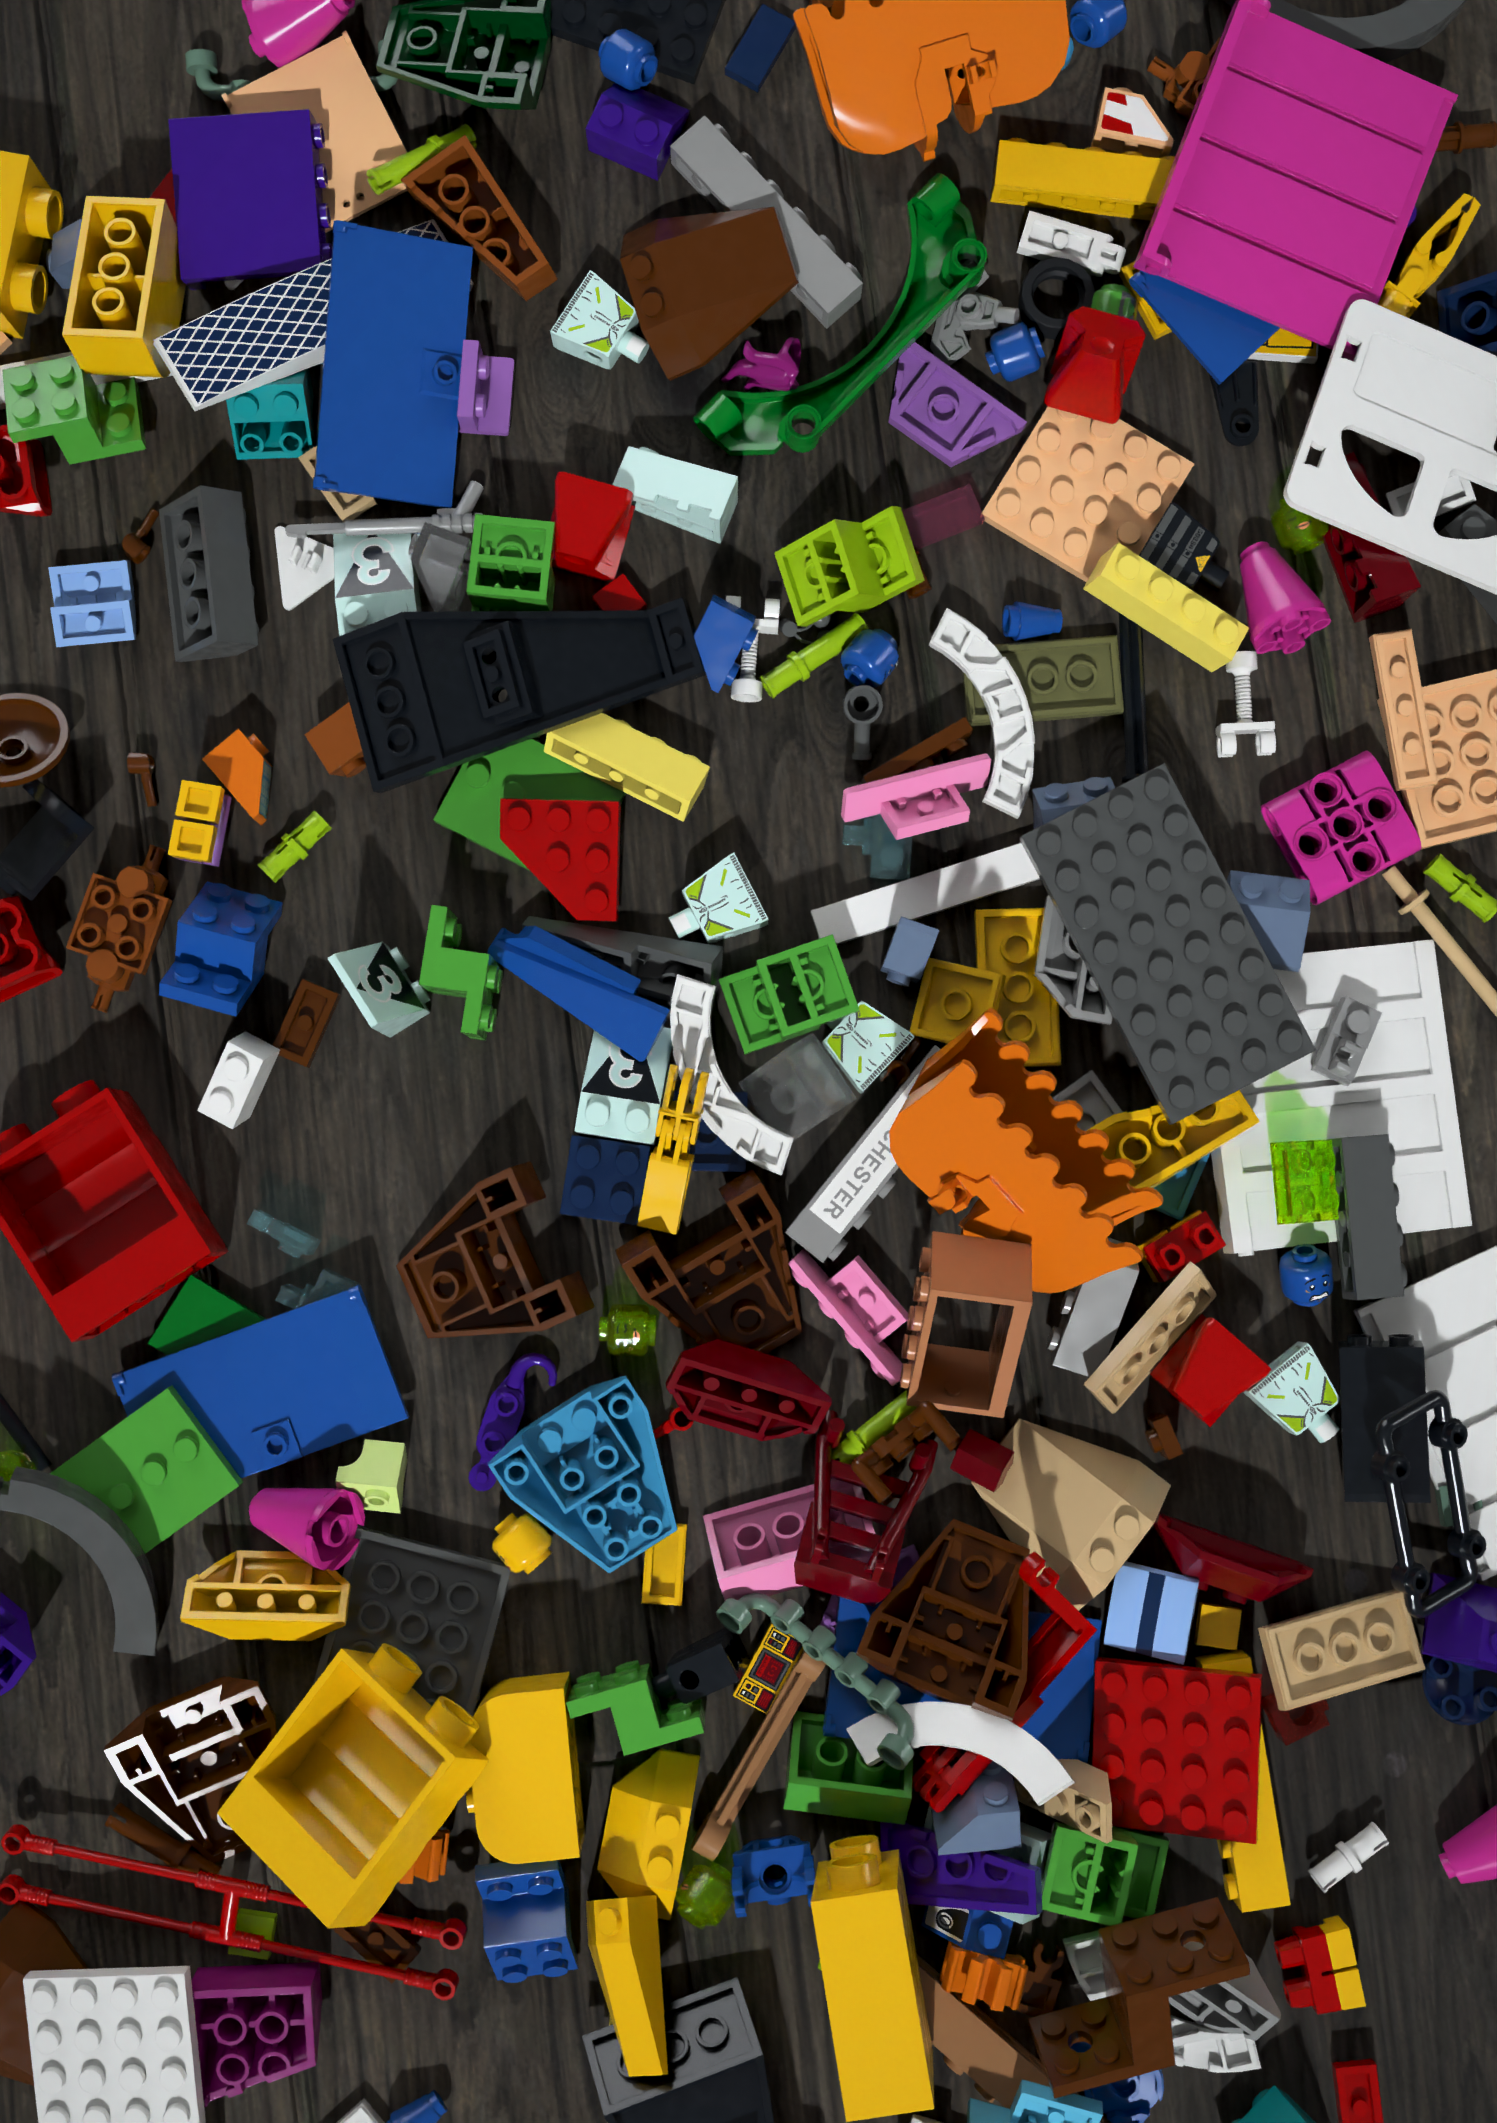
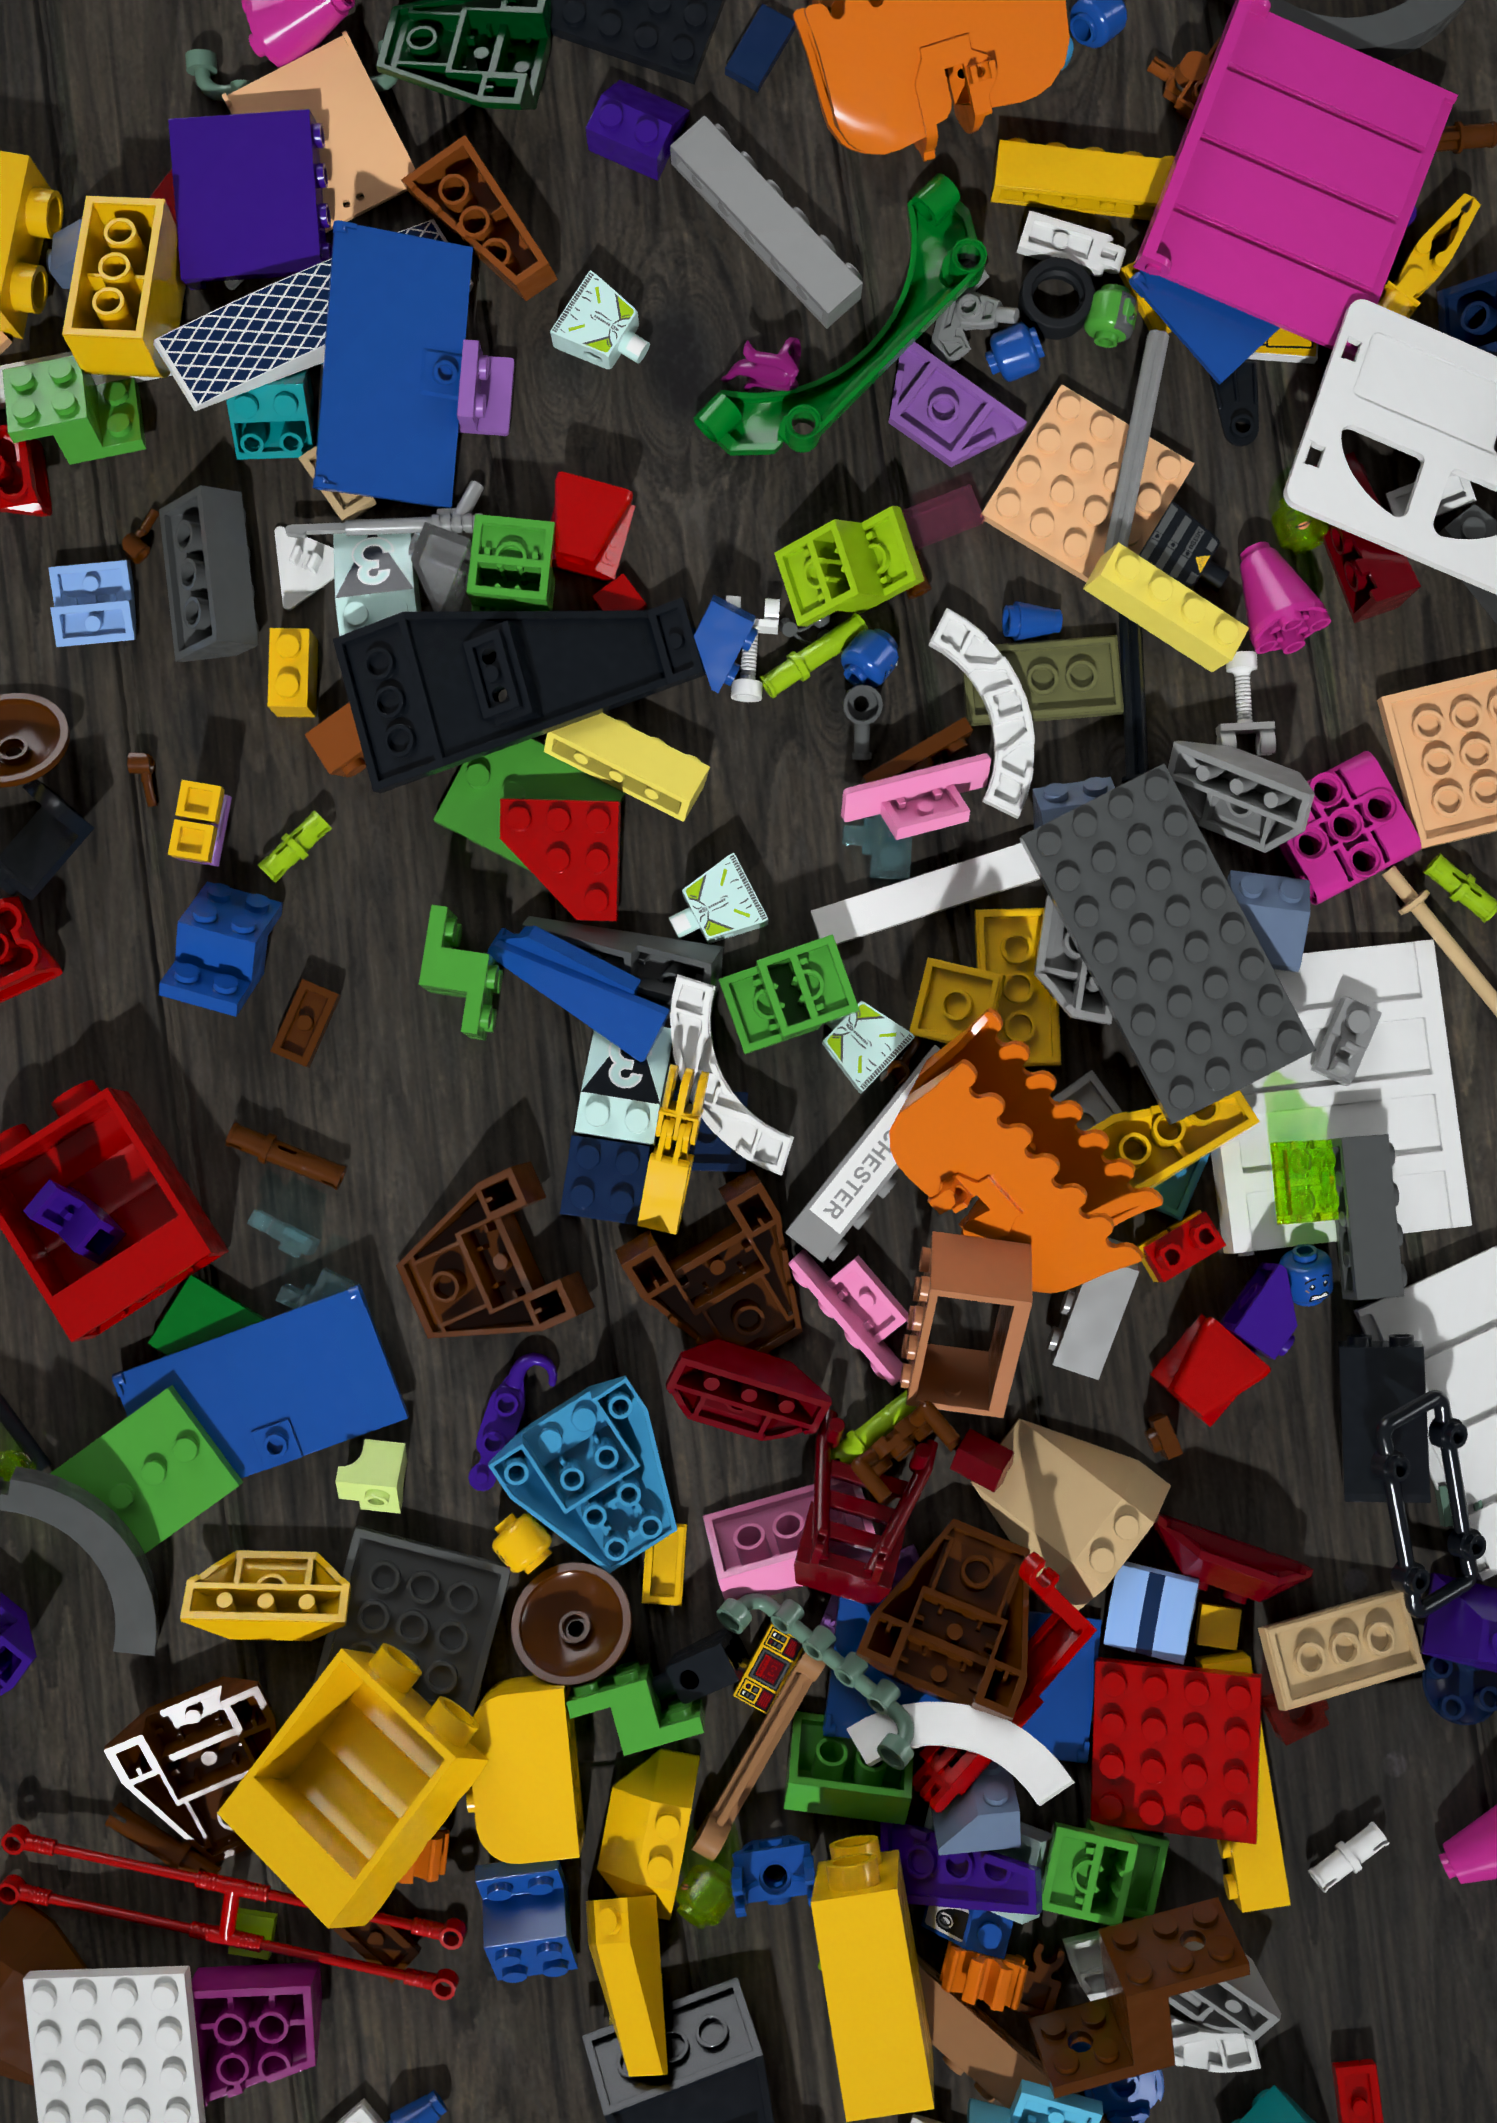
dark orange piece [66,844,172,1013] -> none
white brick [197,1031,280,1129] -> none
orange slope [202,728,272,825] -> none
dark pink cone [249,1488,365,1571] -> none
light aqua slope [328,942,430,1038] -> none
lime pin [366,124,477,195] -> none
blue head [598,28,658,91] -> none
clear neon green head [599,1303,657,1356] -> none
light aqua wedge [612,446,738,544] -> none
reddish brown wedge [620,207,799,381] -> none
red hand [653,1407,694,1440] -> none
clear slope [738,1032,857,1141] -> none
sand blue slope [880,916,939,987] -> none
tan slope [1014,1759,1112,1844] -> none
red piece [1044,306,1146,424] -> none
tan tile [1084,1261,1216,1414] -> none
slope [1091,87,1174,158] -> none
light aqua torso [1243,1341,1340,1443] -> none
red hips [1274,1915,1366,2014] -> none
light nougat tile [1369,629,1438,791] -> none
none -> dark purple brick [23,1179,126,1264]
none -> reddish brown pin [225,1122,347,1190]
none -> yellow brick [267,628,318,717]
none -> reddish brown dish [511,1562,632,1687]
none -> light grey axle [1104,329,1169,553]
none -> light grey wedge [1168,740,1315,853]
none -> dark purple slope [1220,1262,1297,1360]

